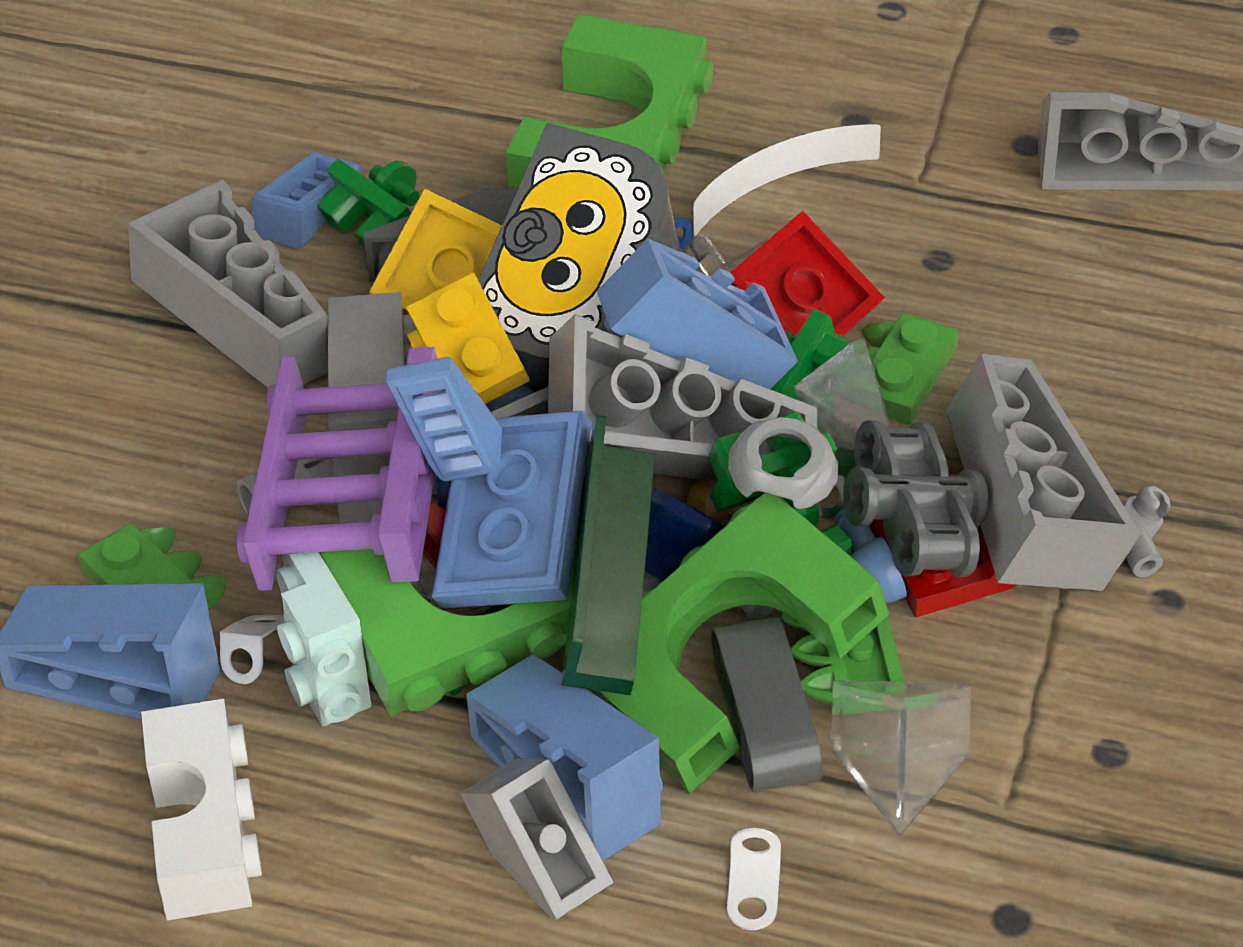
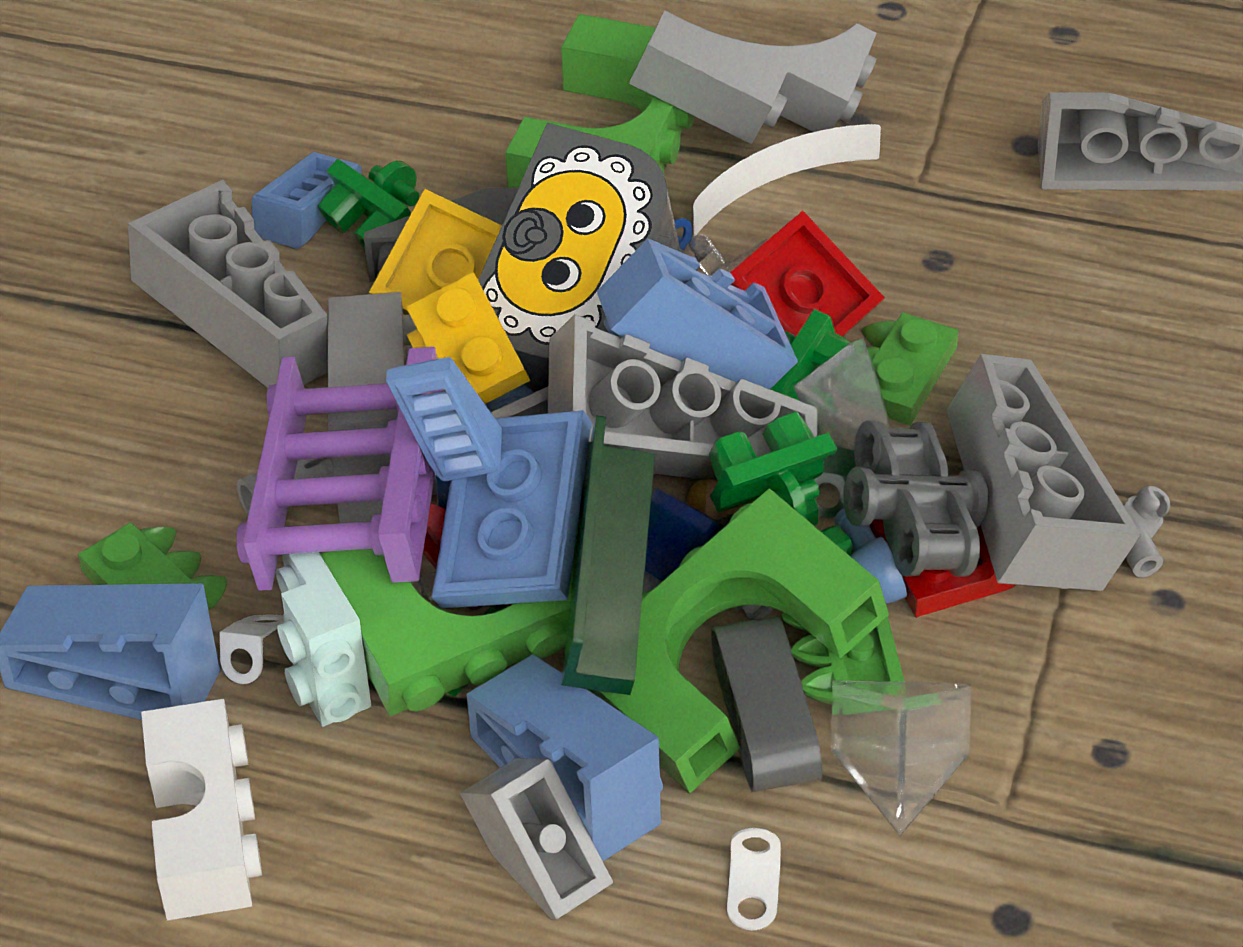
light grey piece [728,417,838,509] -> none
none -> light grey arch [629,10,877,144]

